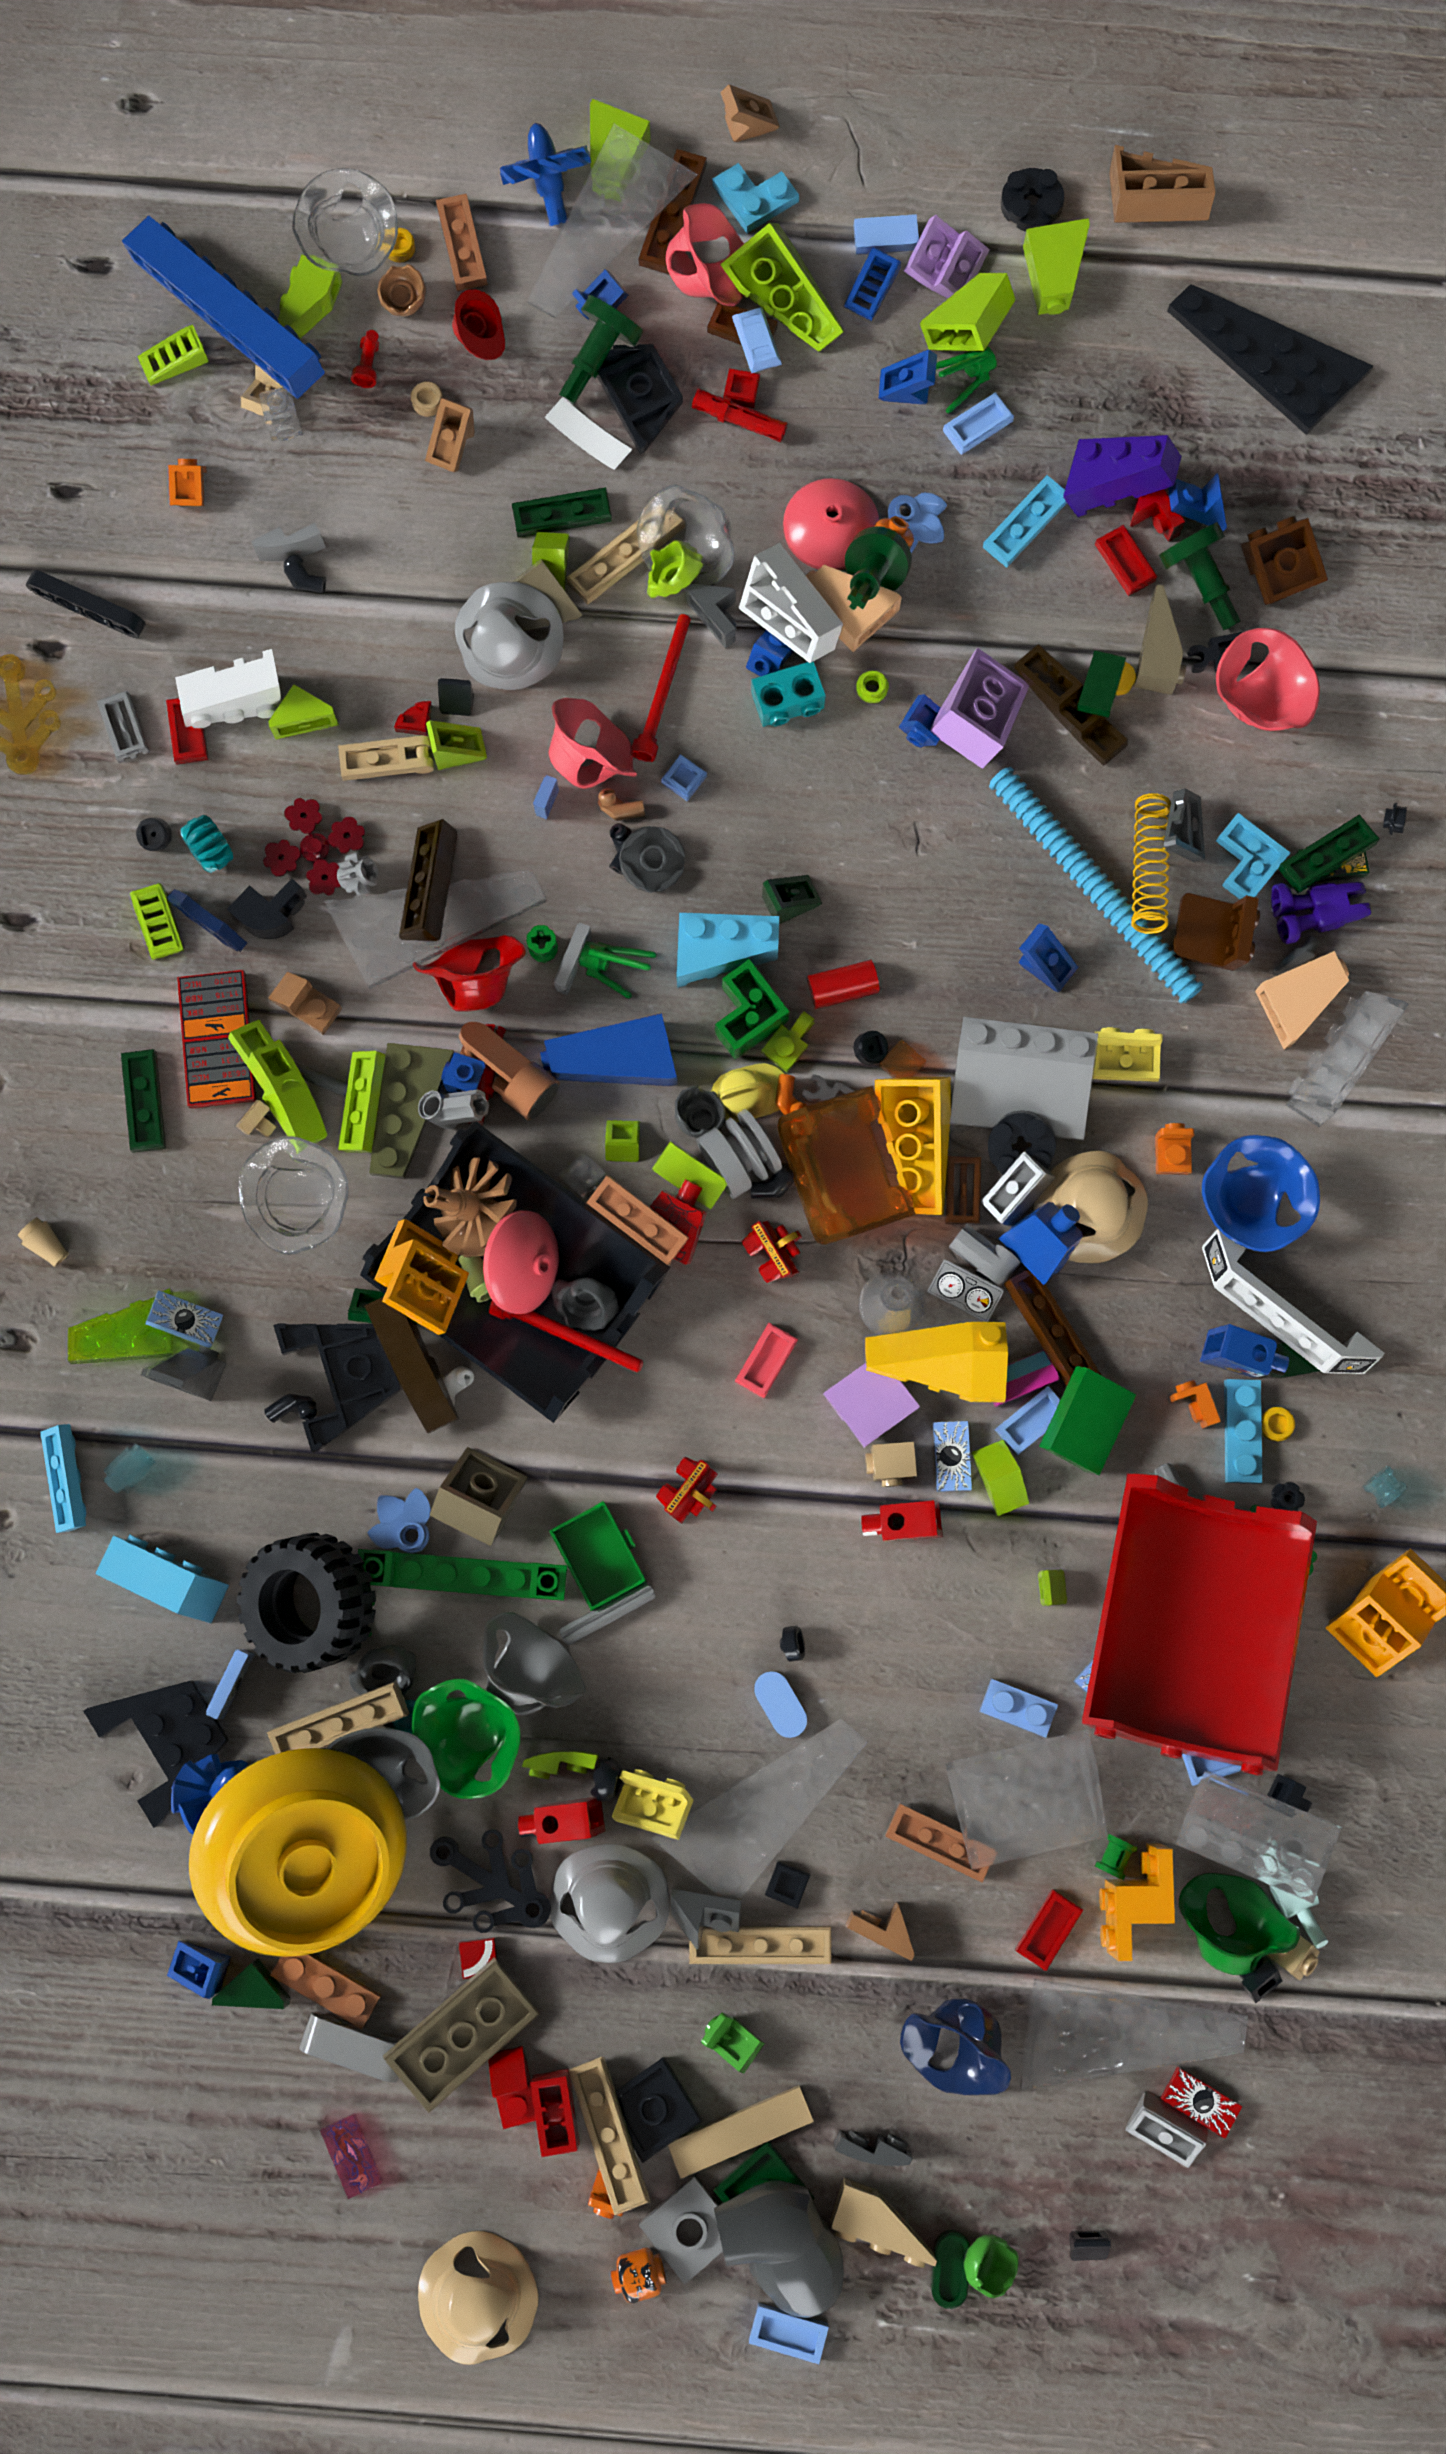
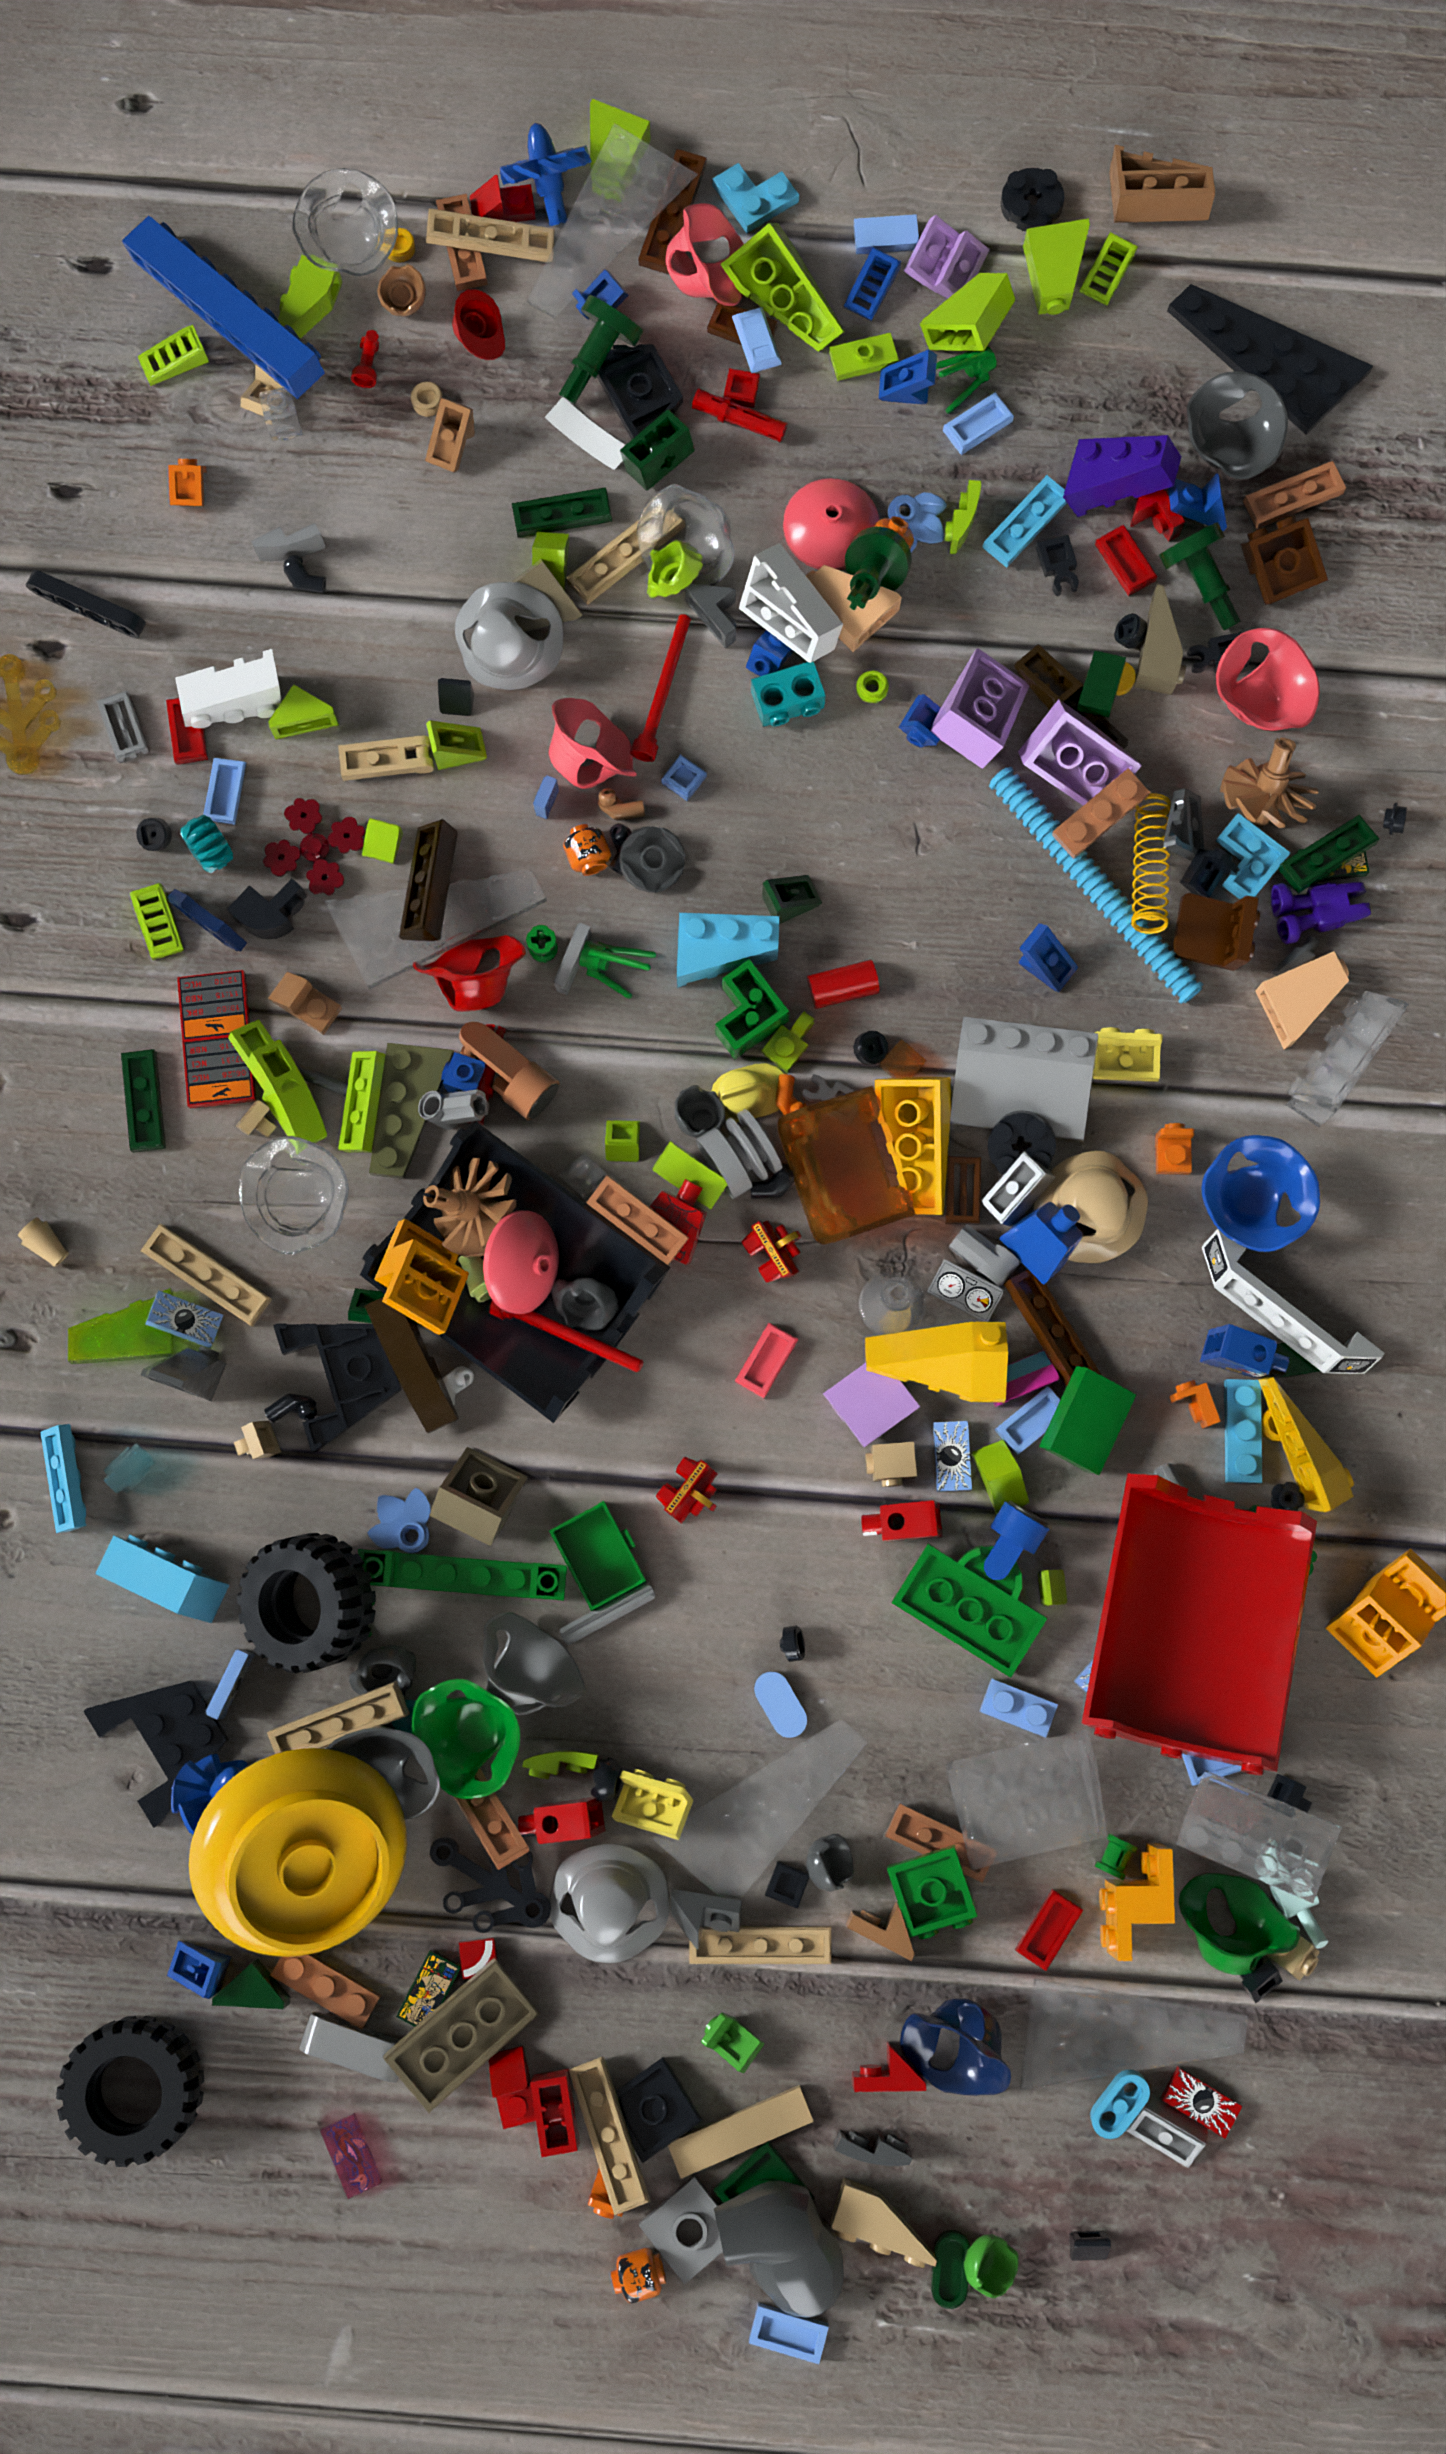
light grey gear [337,852,378,896] -> none
red tile [394,701,433,736] -> none
tan piece [418,2231,539,2365] -> none
blue slope [540,1013,678,1086] -> none
medium nougat slope [720,84,780,142] -> none
clear light blue wheel [1362,1465,1408,1508] -> none
none -> black tyre [56,2015,205,2167]
none -> tan tile [140,1223,272,1327]
none -> light blue tile [203,758,247,825]
none -> tan tile [234,1420,281,1459]
none -> lime slope [362,818,403,864]
none -> tile [396,1950,461,2027]
none -> tan plate [426,208,555,263]
none -> nougat plate [454,1768,529,1870]
none -> red slope [470,175,536,222]
none -> orange head [563,824,611,876]
none -> dark green brick [620,409,695,491]
none -> dark grey hair [806,1834,854,1892]
none -> lime plate [829,332,899,381]
none -> red slope [852,2041,926,2092]
none -> green plate [887,1845,978,1939]
none -> green plate [891,1500,1050,1678]
none -> lime slope [944,480,981,554]
none -> lavender slope [1018,699,1142,805]
none -> black plate [1036,535,1079,596]
none -> nougat plate [1052,768,1150,859]
none -> lime slope [1079,232,1138,306]
none -> medium azure plate [1090,2070,1150,2139]
none -> black tile [1114,613,1147,649]
none -> black bracket [1180,848,1240,898]
none -> dark grey piece [1187,371,1288,479]
none -> medium nougat piece [1220,738,1318,828]
none -> nougat plate [1243,461,1346,529]
none -> yellow wedge [1258,1377,1354,1512]

